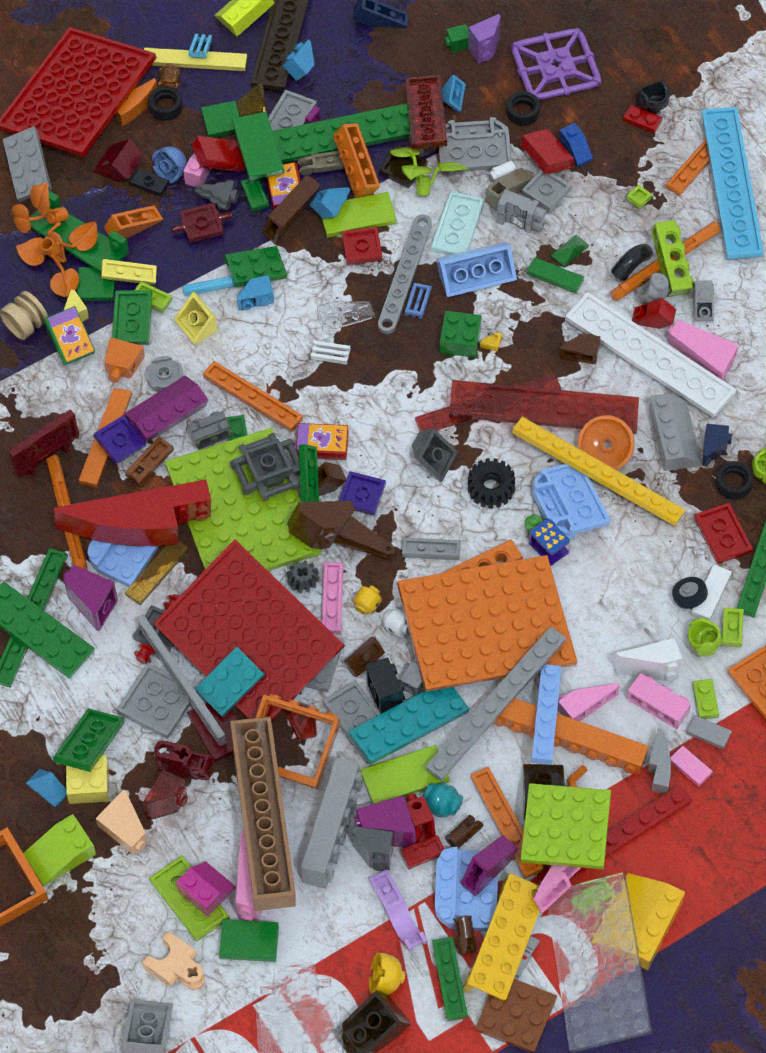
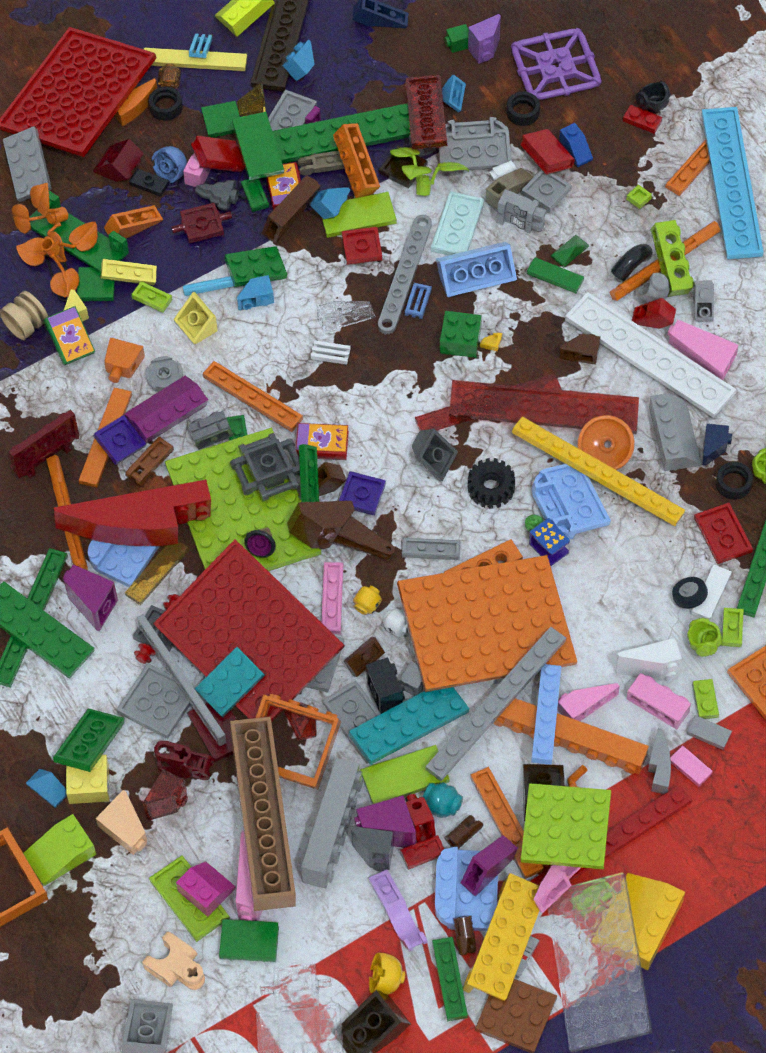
green plate [112,290,153,344] -> none
dark grey gear [287,560,319,593] -> none
none -> magenta hat [244,527,276,558]

